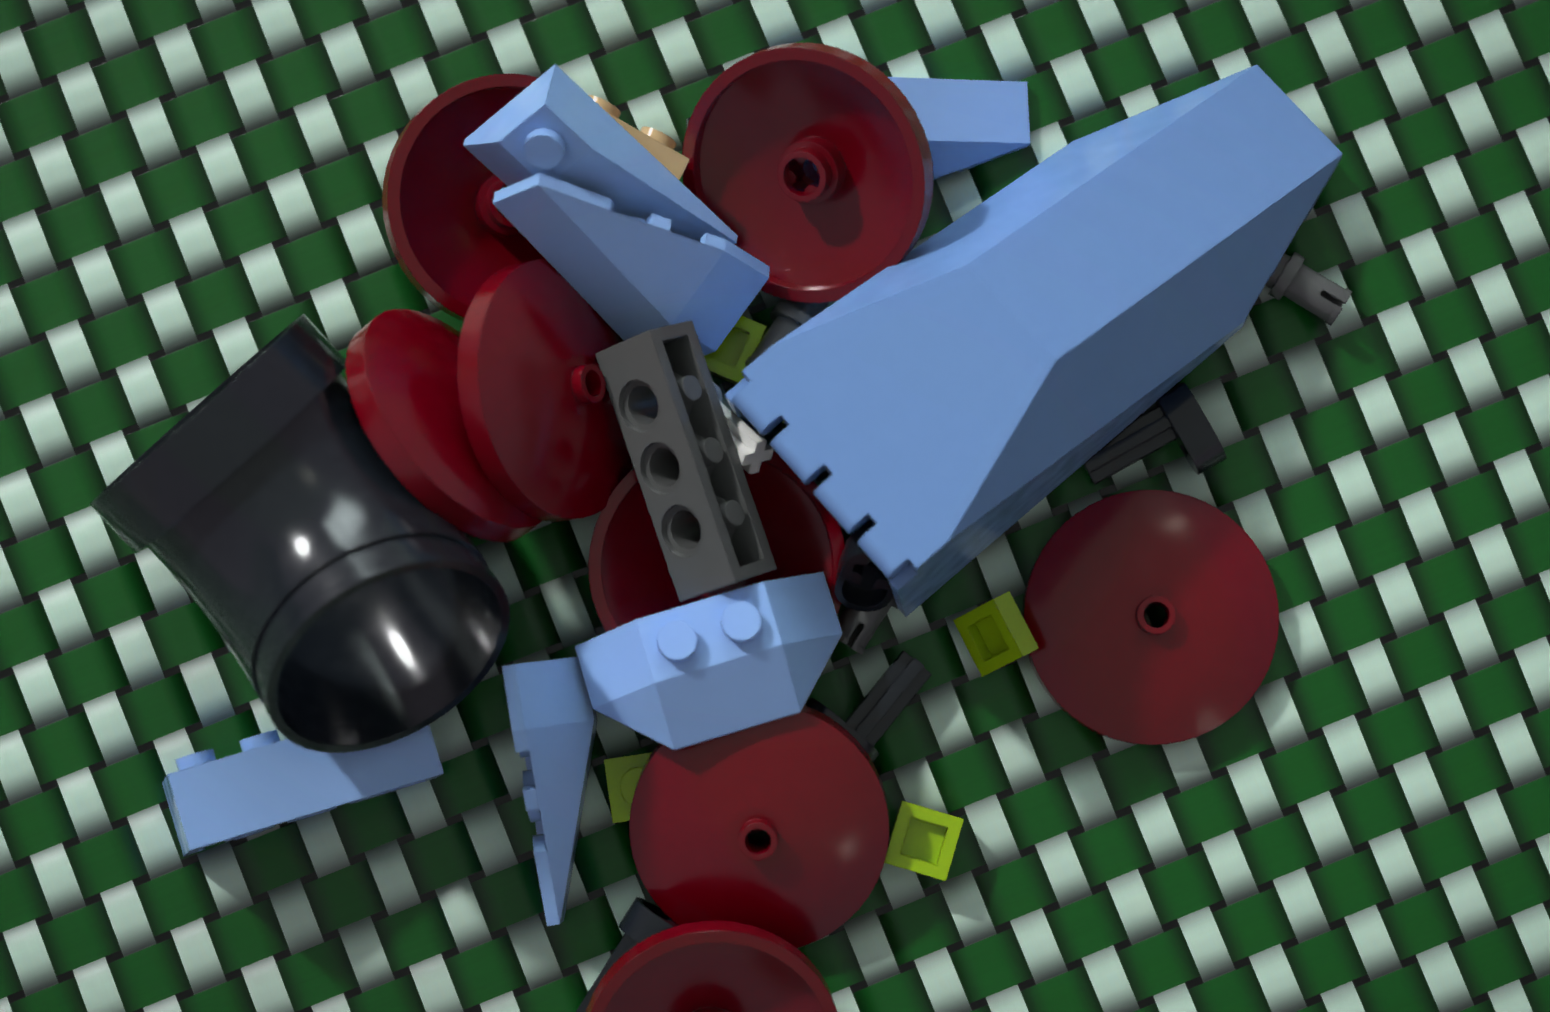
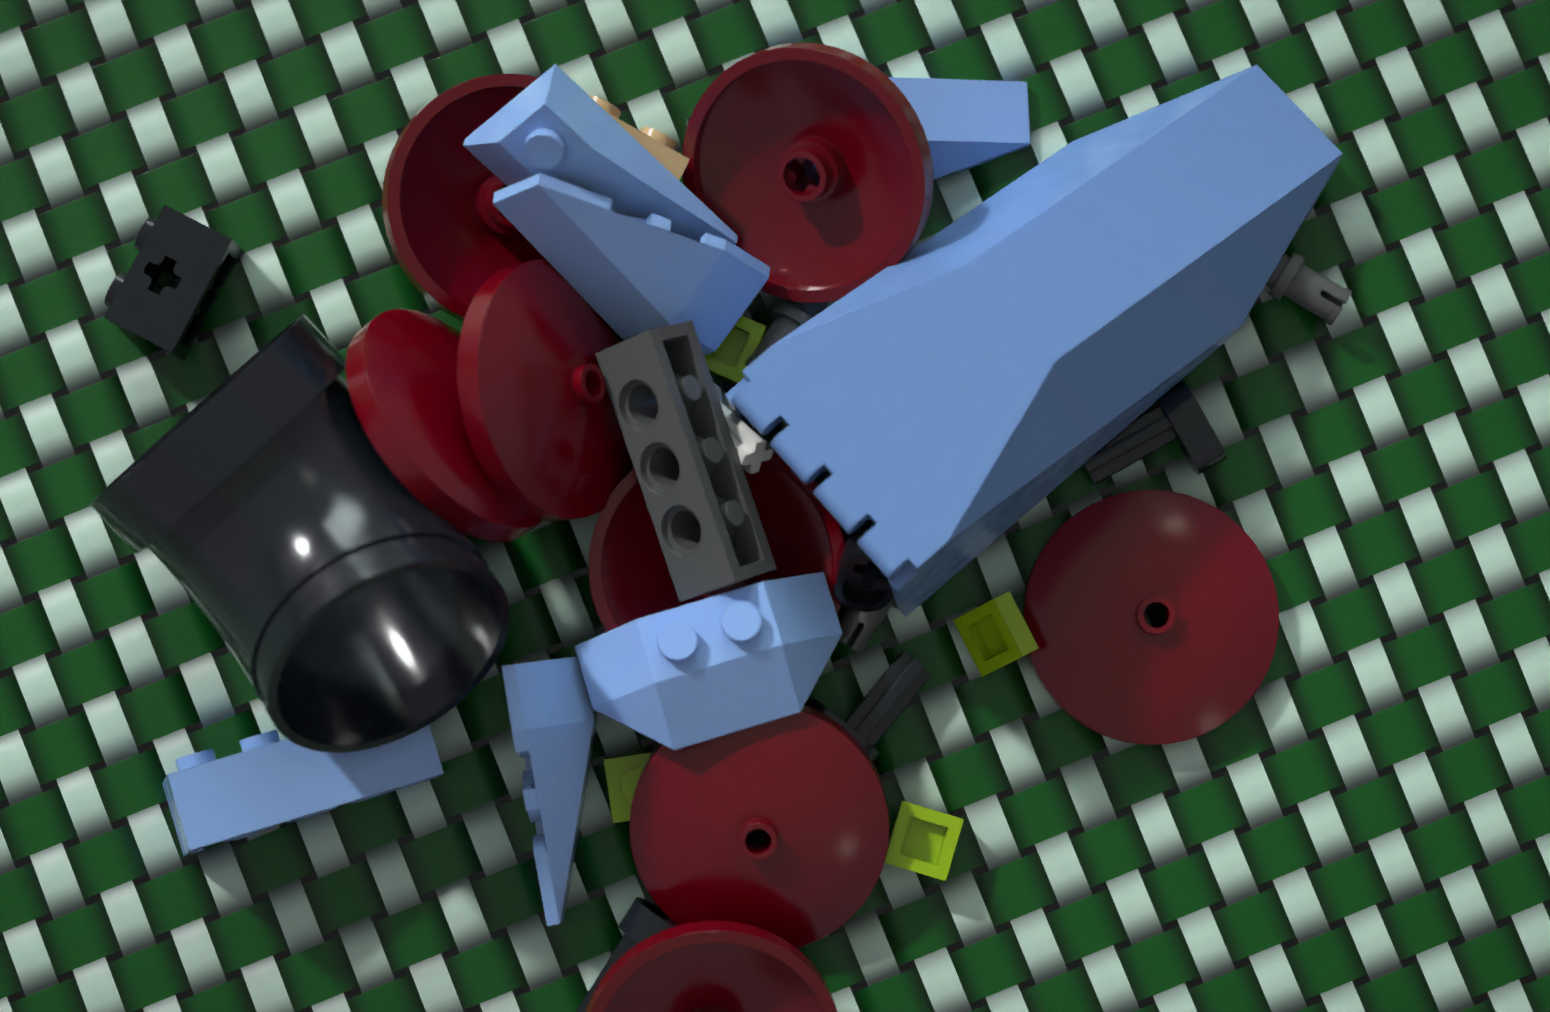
none -> black brick [104,205,243,361]

